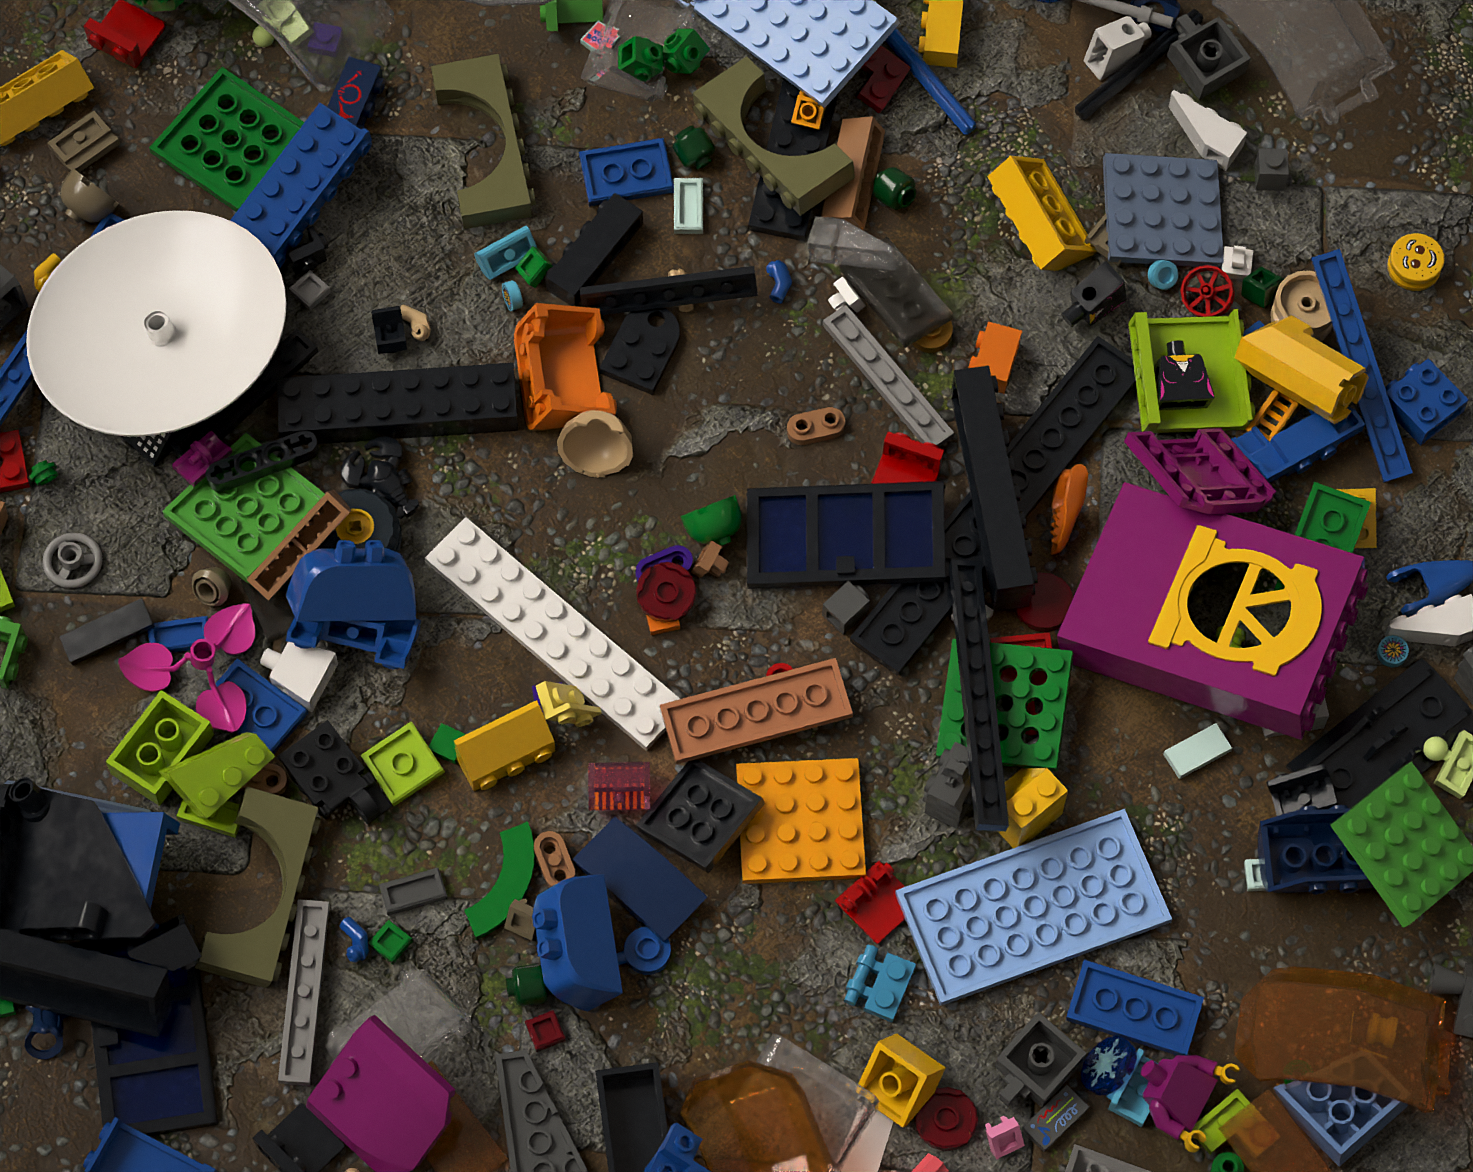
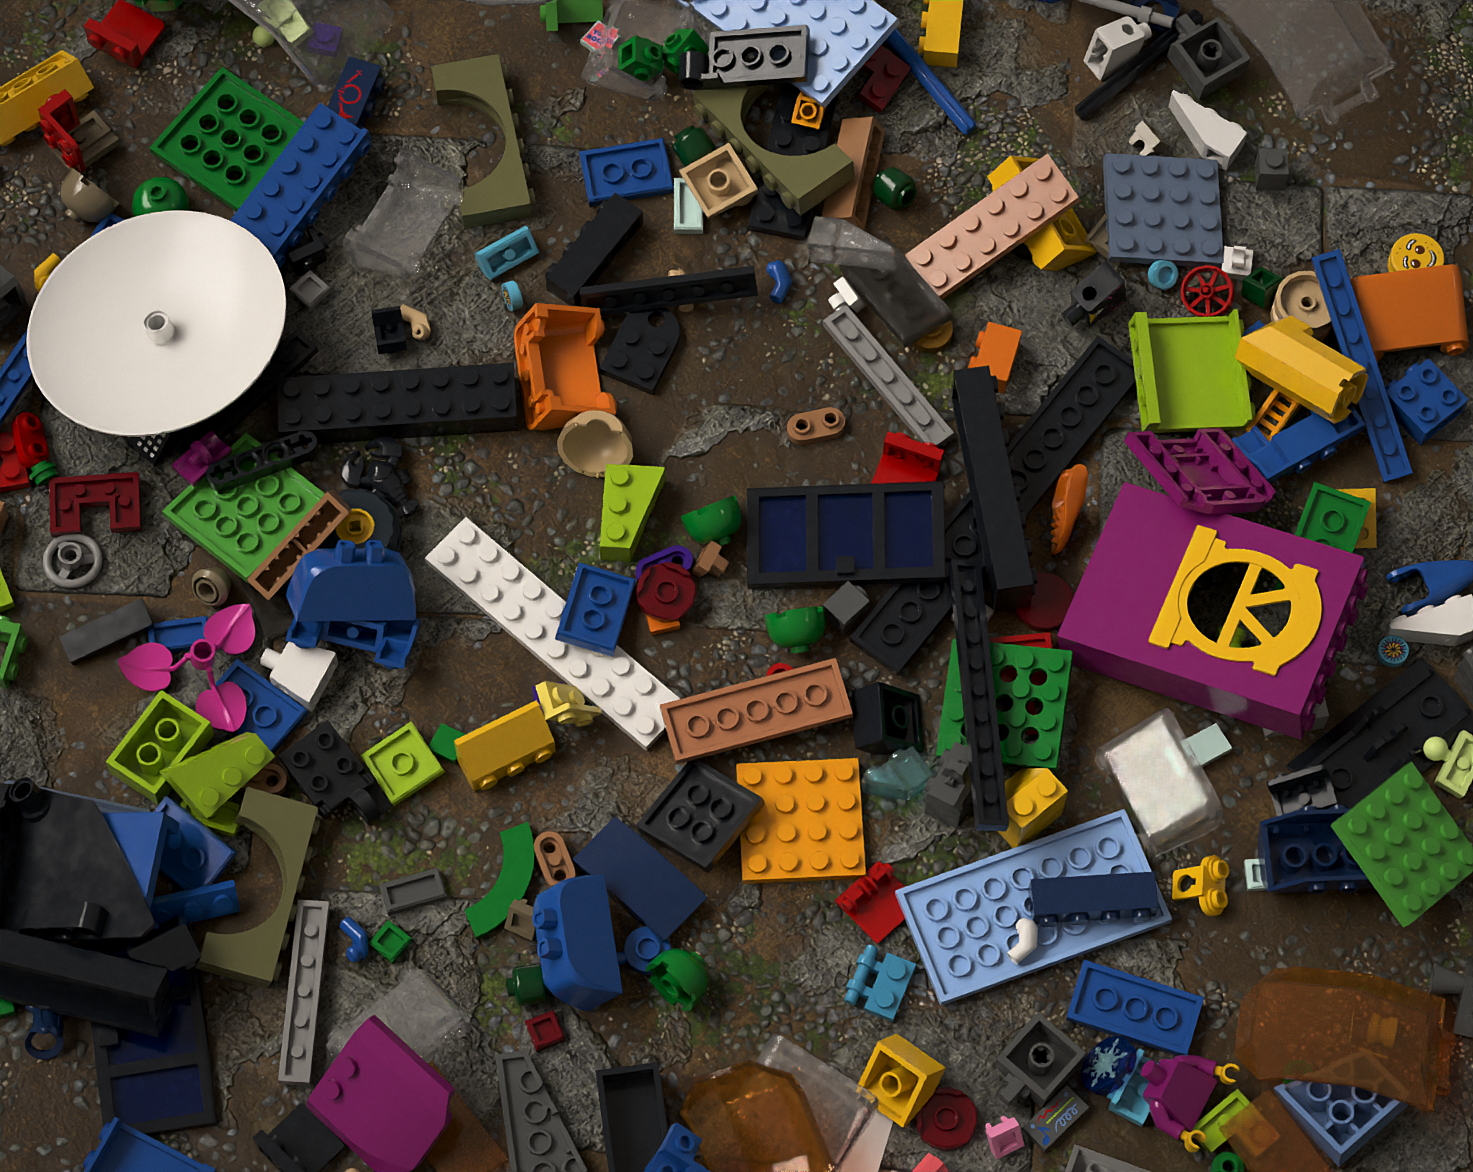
green tile [515,246,553,288] -> none
clear pink brick [588,762,650,811] -> none
black torso [1154,340,1215,410] -> none
none -> red plate [11,412,49,469]
none -> red bracket [38,89,86,173]
none -> dark red plate [49,472,142,538]
none -> green cylinder [132,177,191,217]
none -> blue plate [151,880,240,924]
none -> blue tile [154,796,238,890]
none -> clear windscreen [343,149,465,279]
none -> blue tile [555,562,636,657]
none -> lime wedge [600,464,666,562]
none -> green cylinder [646,948,709,1011]
none -> hinge [678,25,810,90]
none -> tan slope [679,143,758,219]
none -> green cylinder [764,606,825,654]
none -> black slope [852,681,923,755]
none -> clear light blue slope [861,746,934,801]
none -> nougat plate [905,153,1081,302]
none -> white arm [1007,918,1038,965]
none -> dark blue brick [1028,871,1159,927]
none -> clear windscreen [1095,708,1223,858]
none -> tile [1128,120,1169,156]
none -> yellow bracket [1172,855,1229,916]
none -> orange windscreen [1350,264,1469,363]

